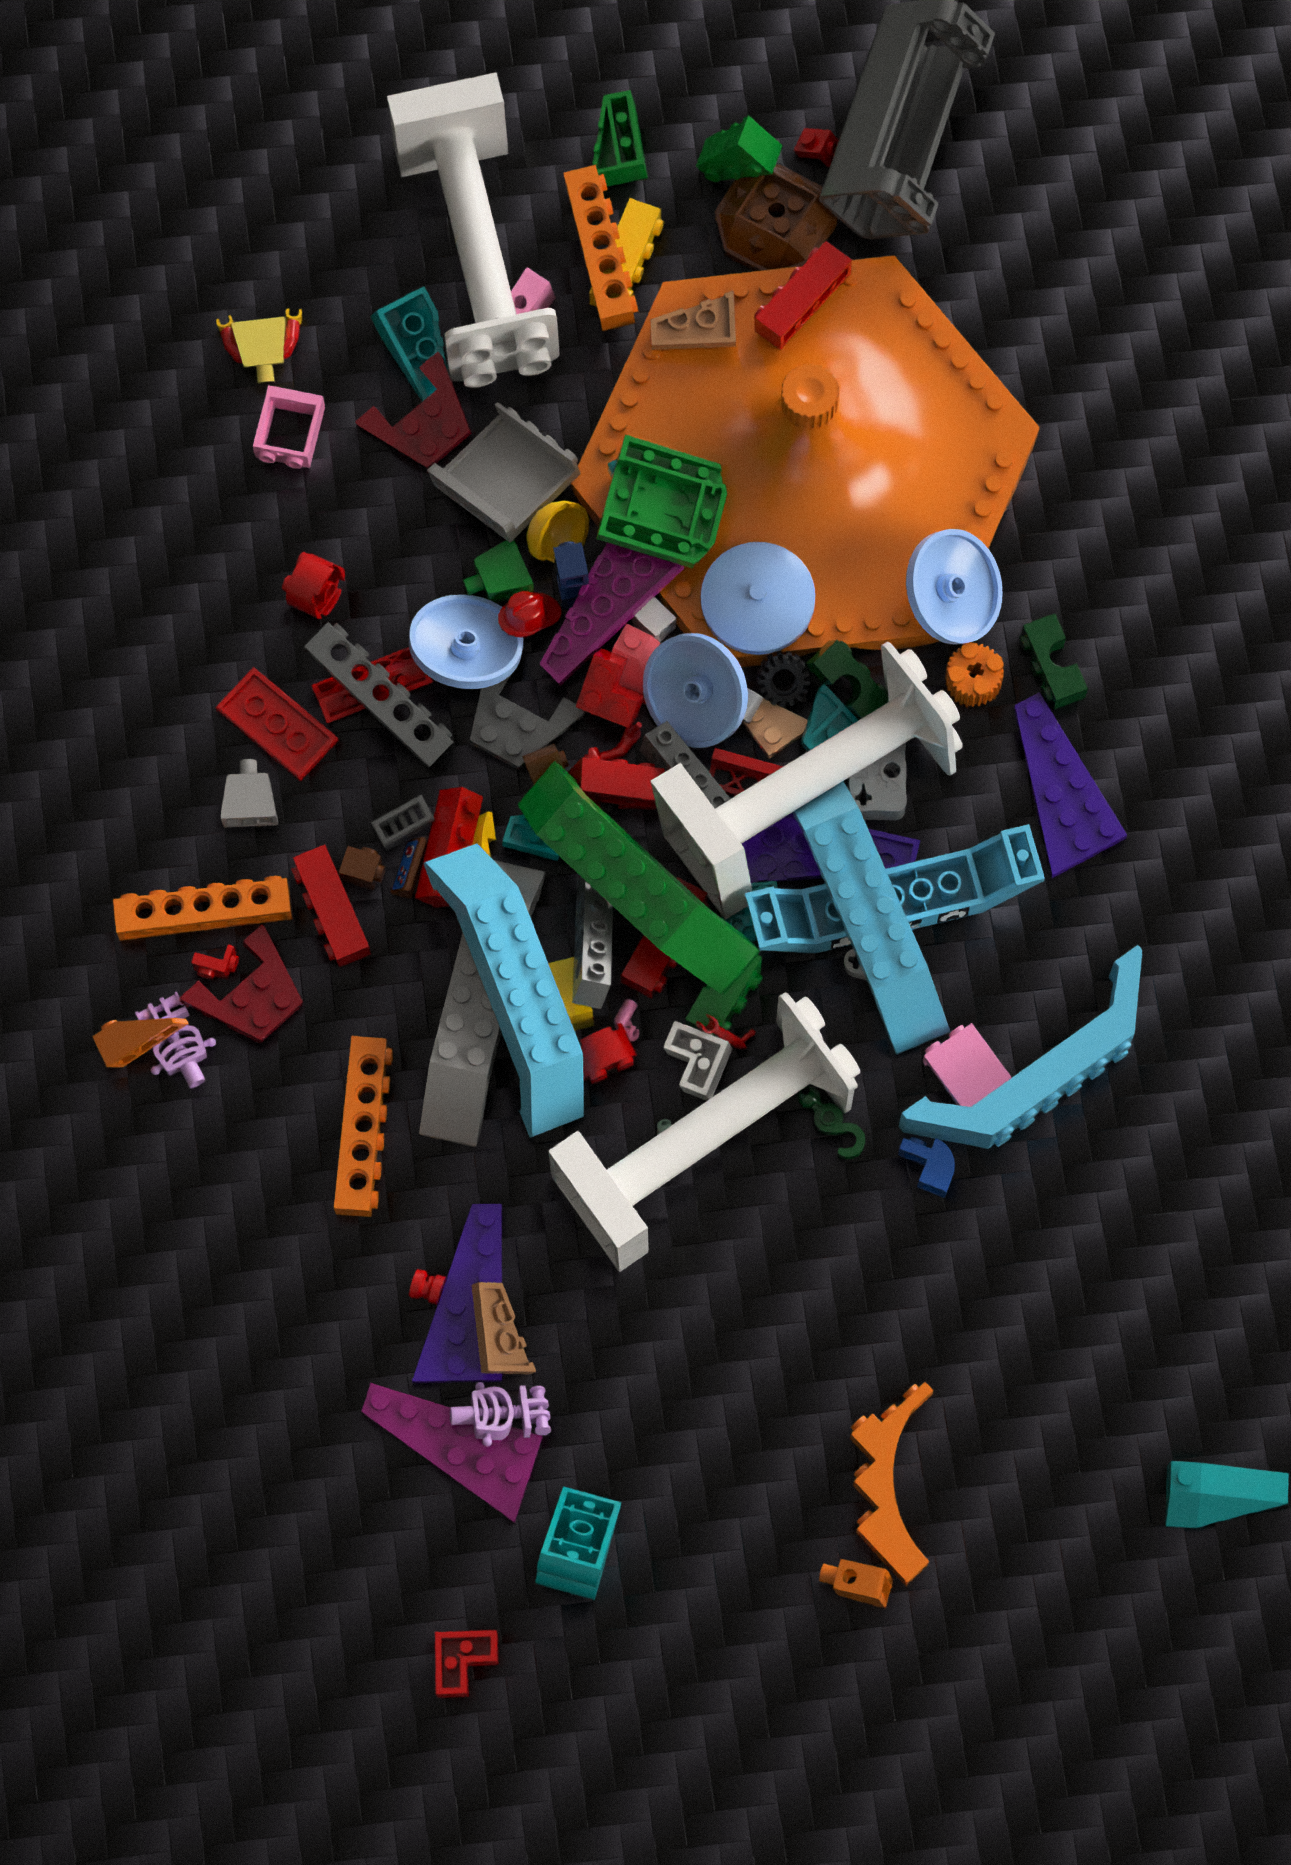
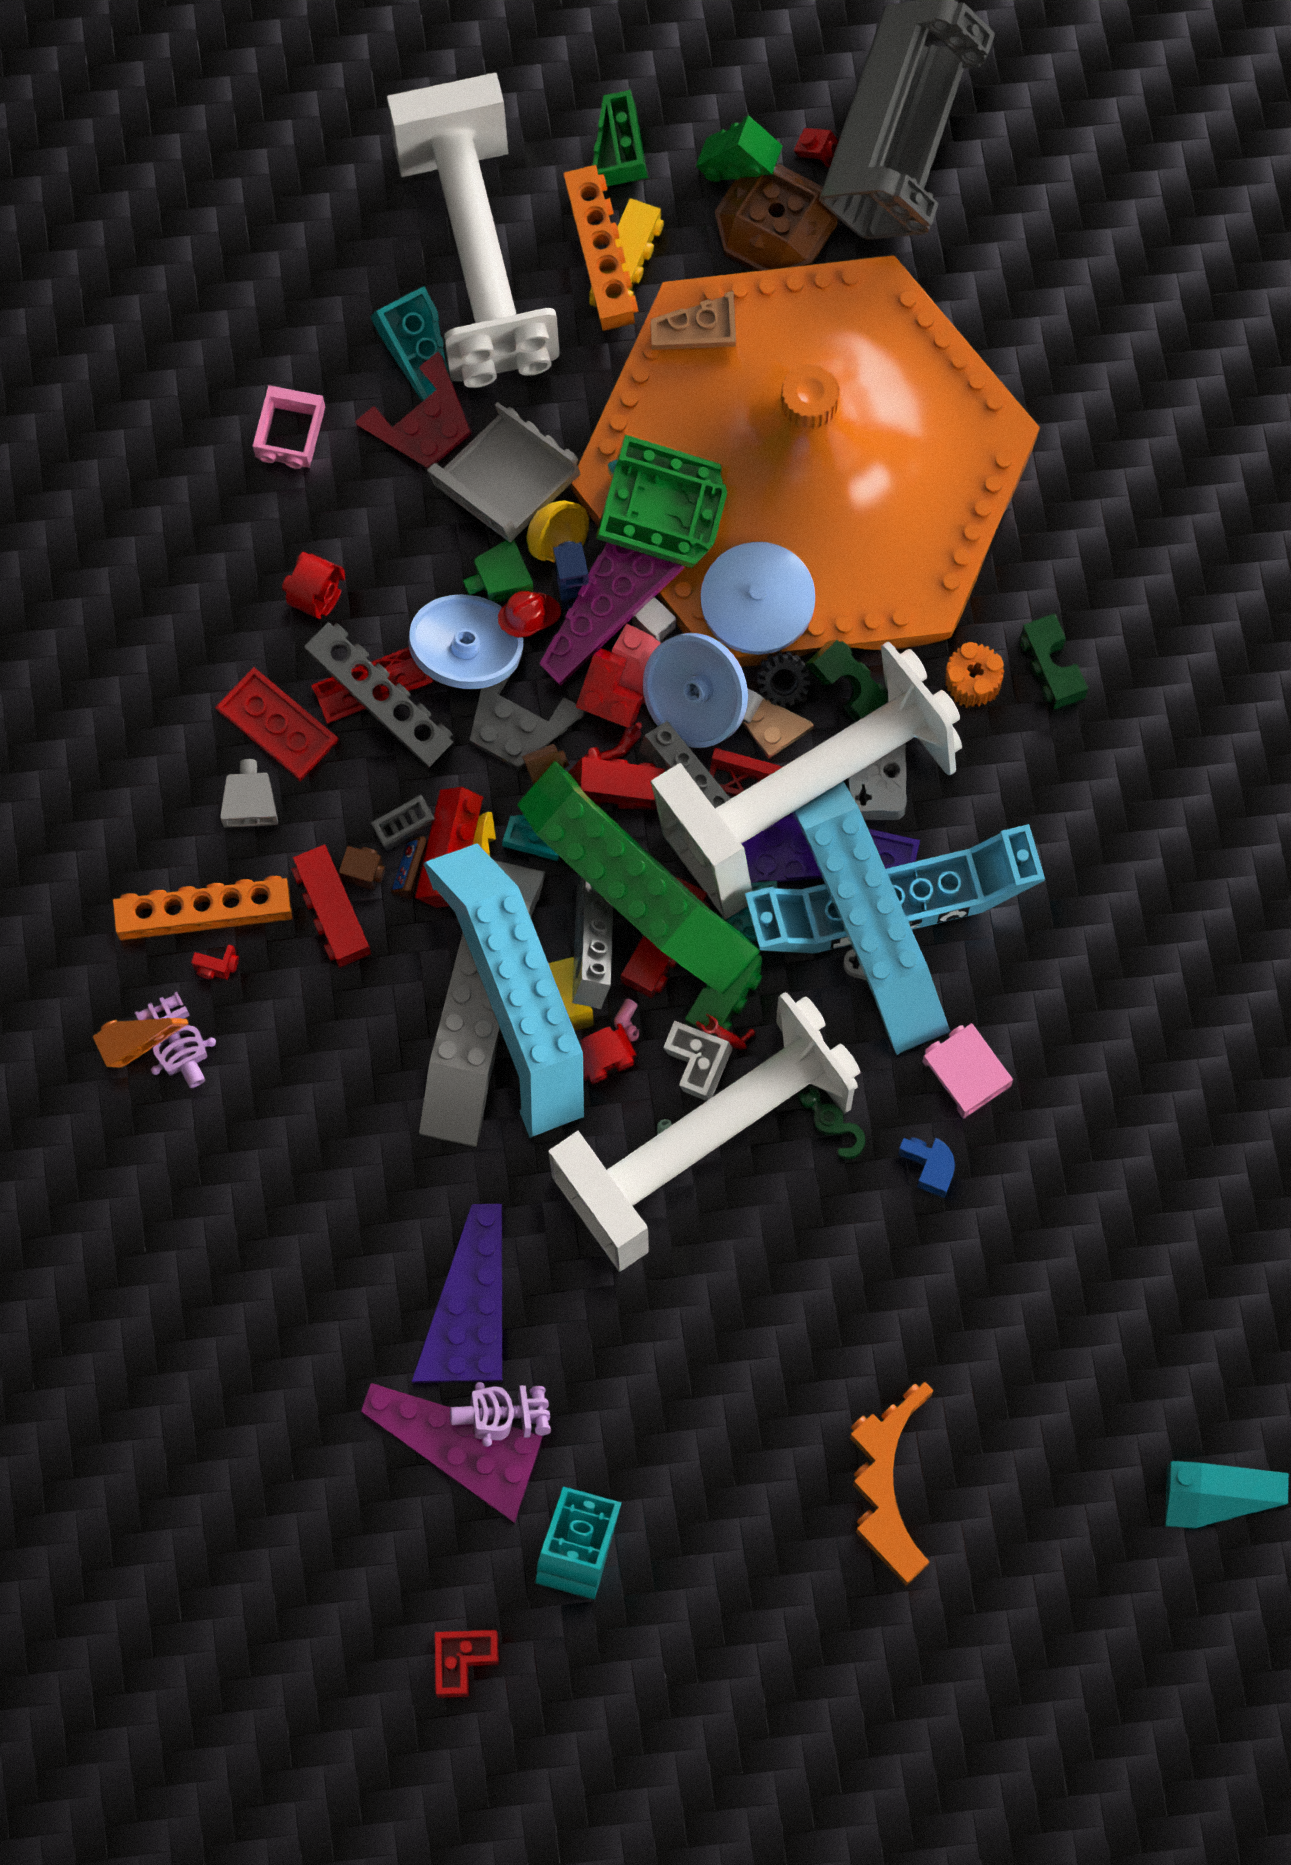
dark red wing [179,925,303,1044] -> none
light yellow torso [216,309,302,383] -> none
orange brick [334,1036,393,1217] -> none
red wheel [409,1269,446,1305] -> none
medium nougat wing [472,1282,536,1374] -> none
bright pink torso [511,268,556,314] -> none
red brick [754,241,852,350] -> none
teal wing [800,684,859,751] -> none
orange torso [819,1559,893,1609] -> none
medium azure slope [899,945,1142,1149] -> none
light blue dish [906,529,1002,645] -> none
dark purple wing [1014,692,1127,878] -> none

